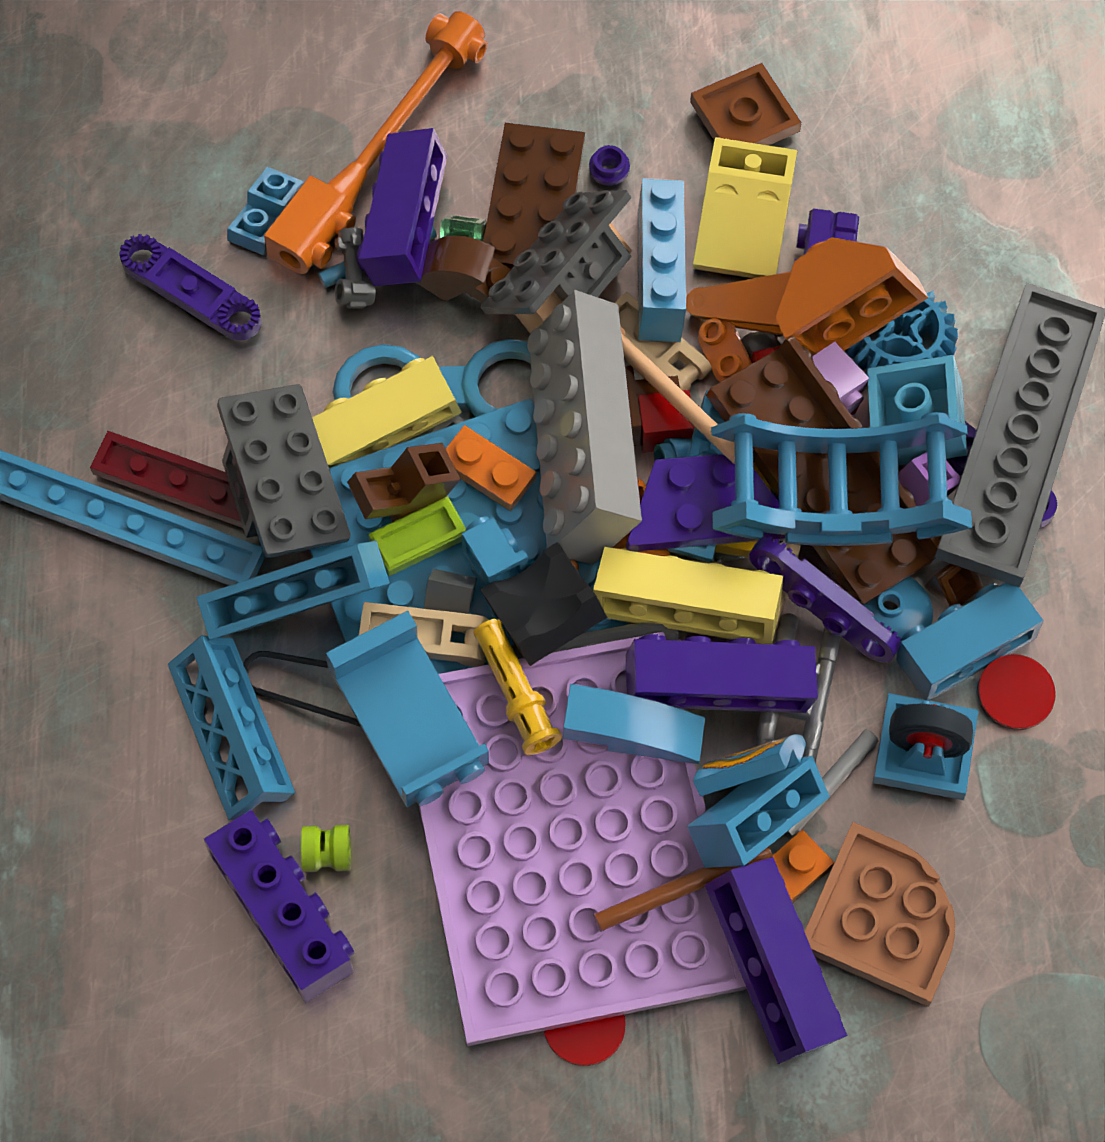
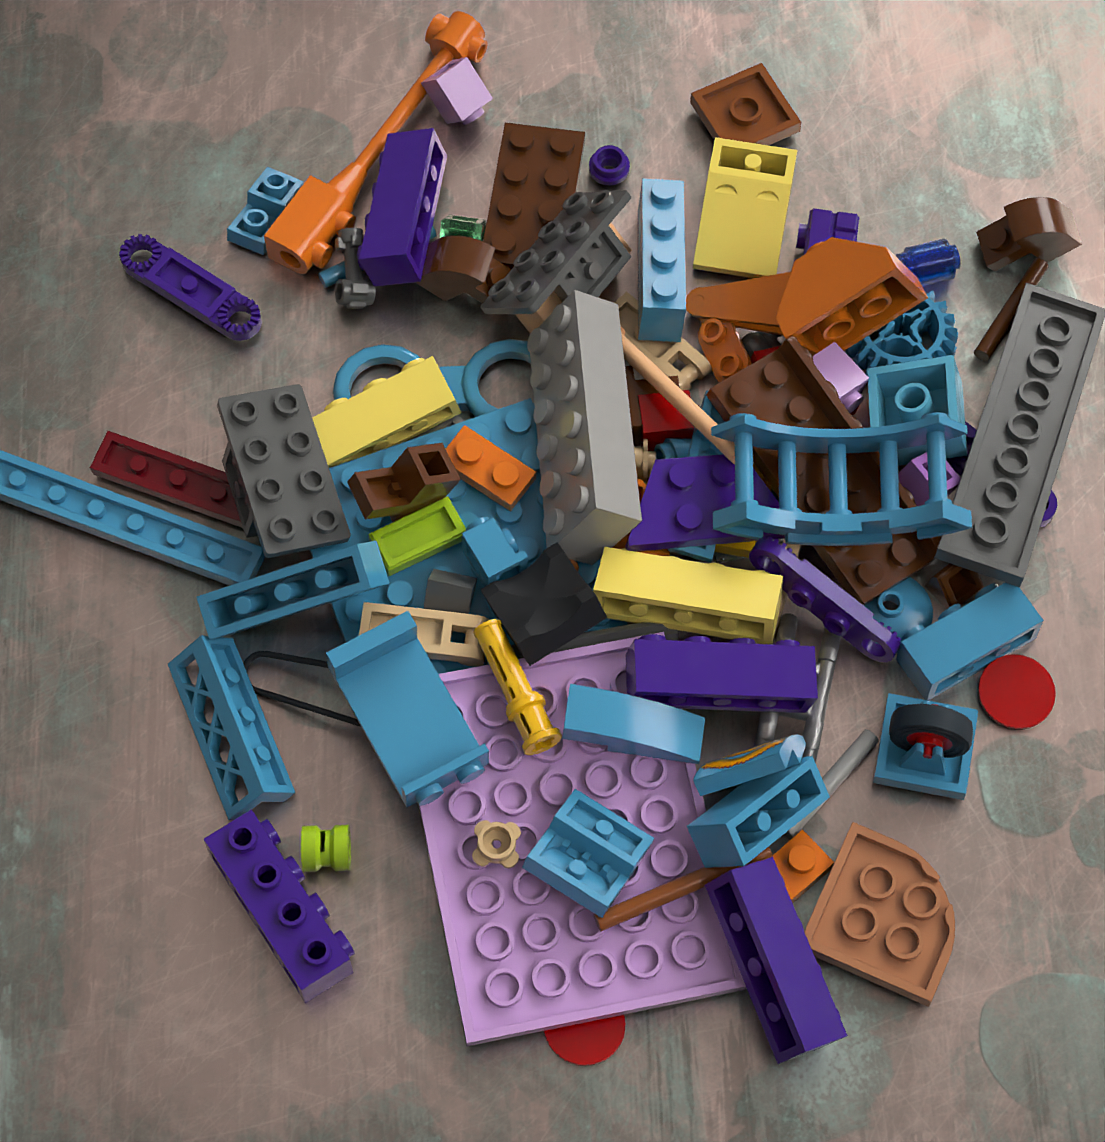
none -> lavender brick [421,57,493,125]
none -> tan plate [472,820,521,869]
none -> dark azure slope [522,789,654,918]
none -> tan plate [634,439,656,485]
none -> clear blue brick [896,238,961,286]
none -> reddish brown bar [974,258,1049,361]
none -> reddish brown brick [976,197,1082,272]

